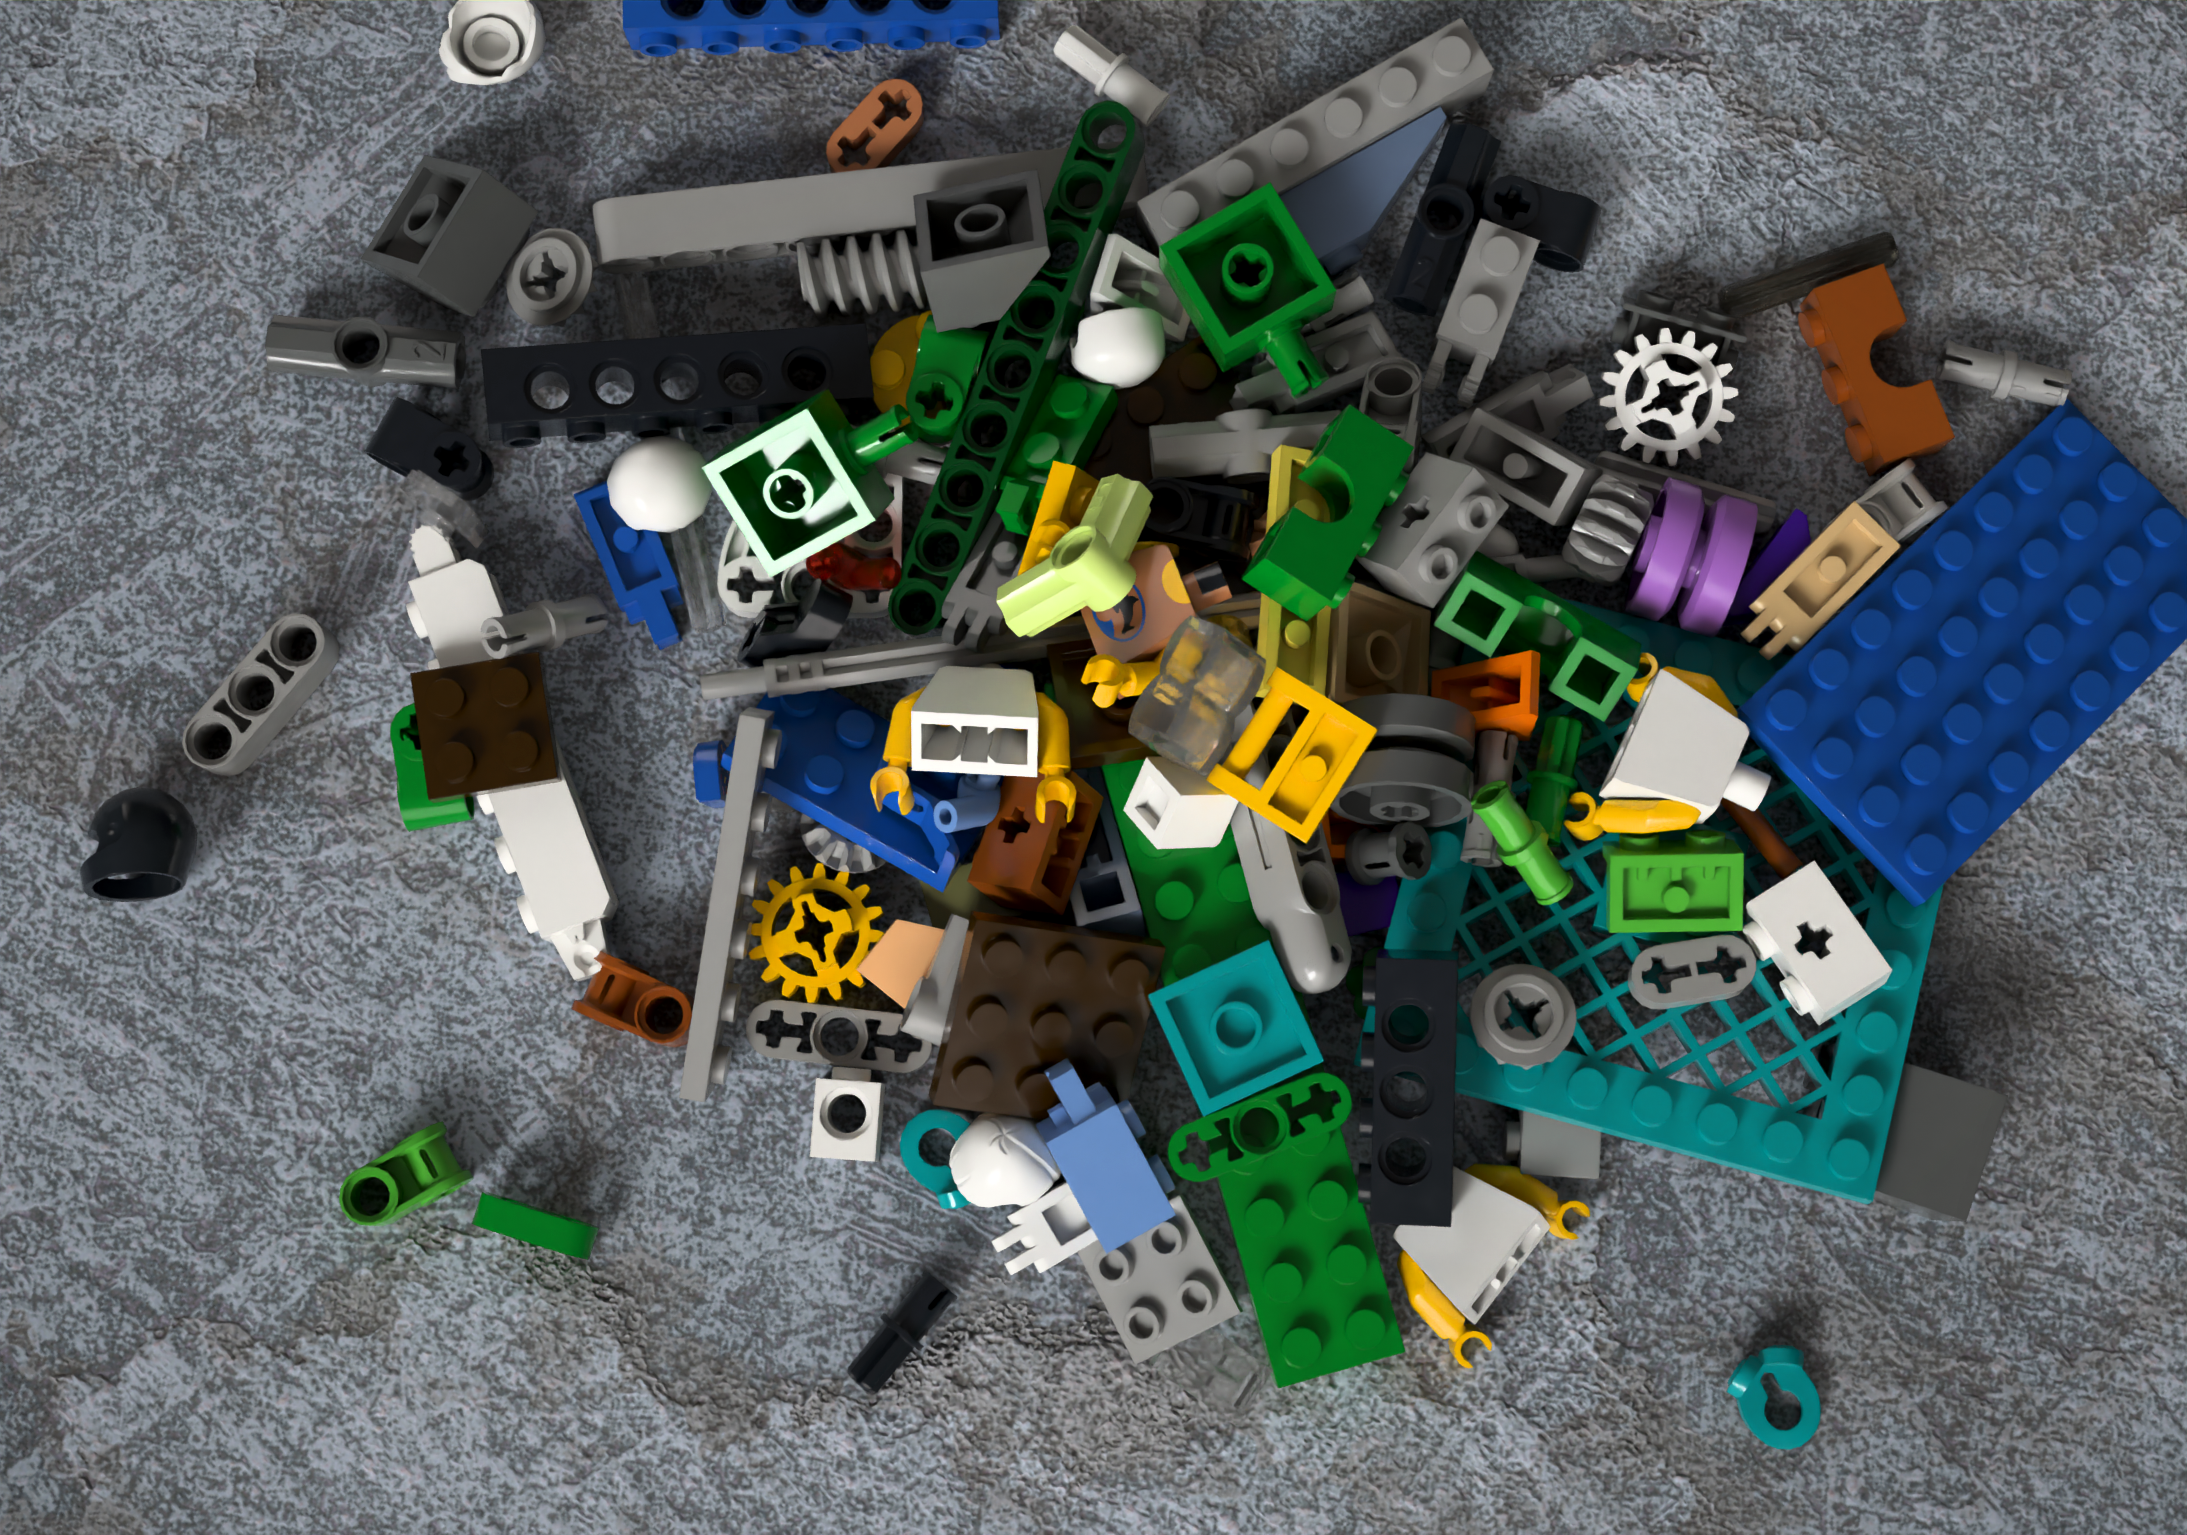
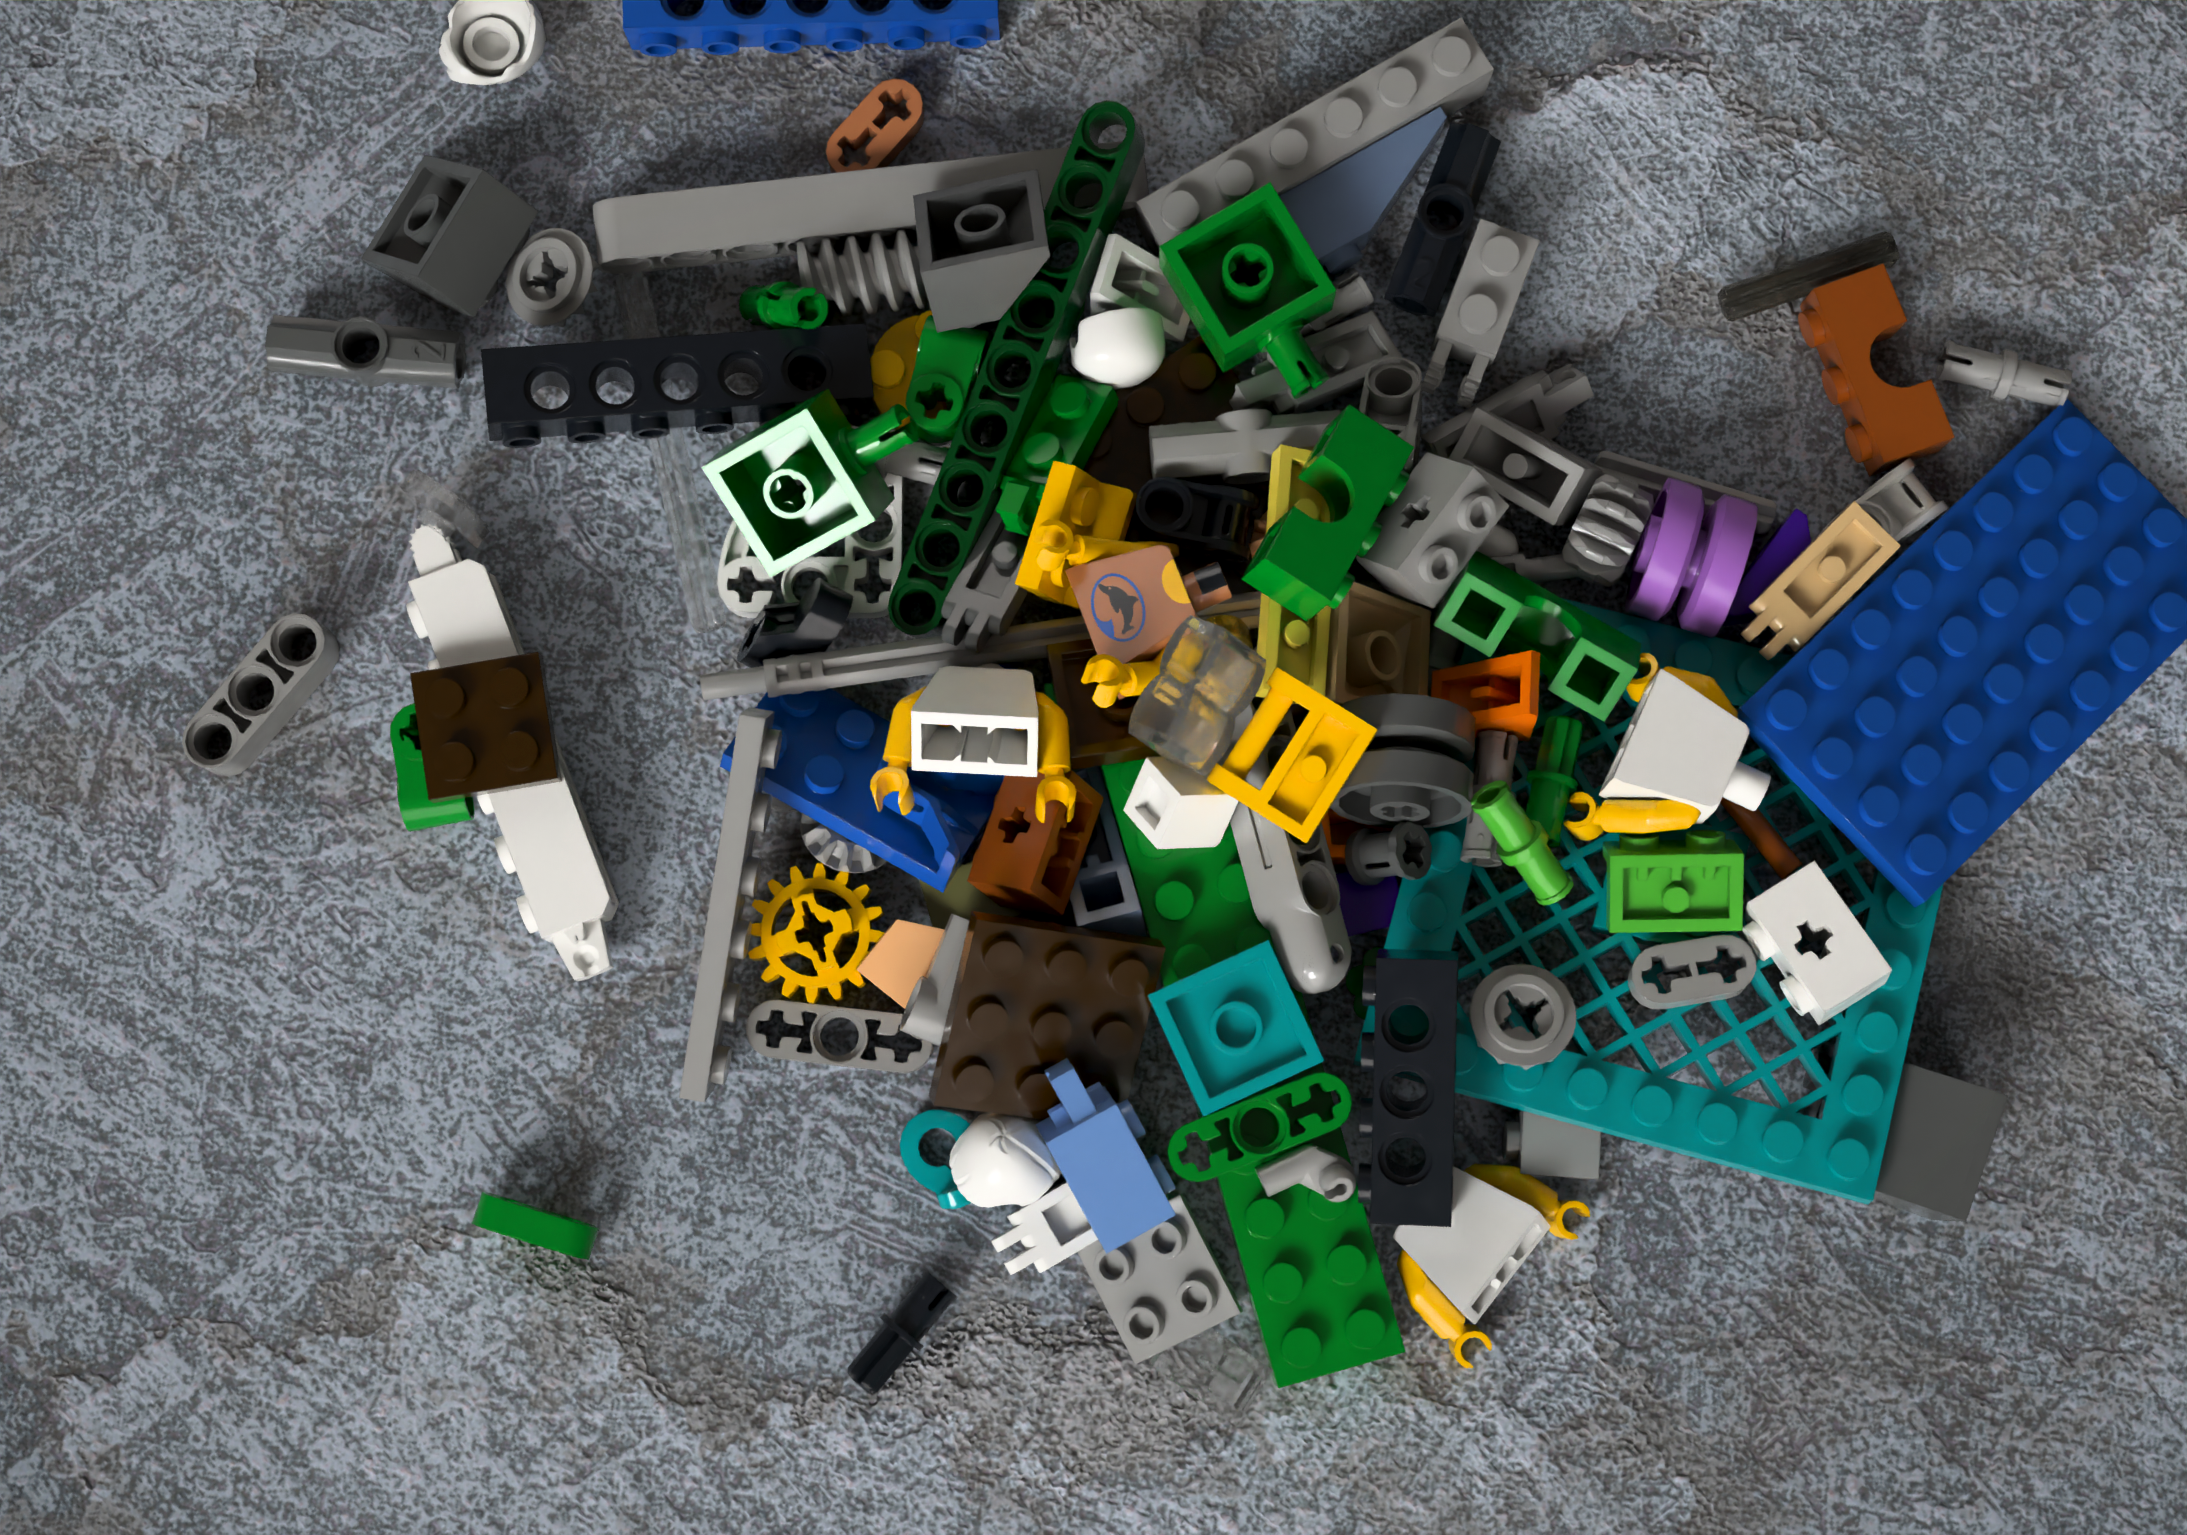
black helmet [80,787,198,902] -> none
bright green piece [339,1121,474,1226] -> none
black piece [364,397,494,502] -> none
light grey pin [481,593,607,659] -> none
dark orange piece [571,951,695,1047] -> none
blue hinge [574,481,684,650] -> none
white hair [607,436,712,533] -> none
blue tile [693,740,730,809] -> none
clear red arm [806,540,901,591] -> none
white brick [810,1067,885,1162] -> none
medium blue arm [933,773,1001,833] -> none
yellowish green piece [996,474,1153,638] -> none
white axle [1054,25,1170,127] -> none
black piece [1473,175,1601,273] -> none
white gear [1597,328,1738,466] -> none
dark grey hinge [1610,290,1747,375] -> none
teal piece [1726,1345,1821,1450] -> none
none -> green pin [739,281,828,330]
none -> light grey arm [1254,1143,1356,1202]

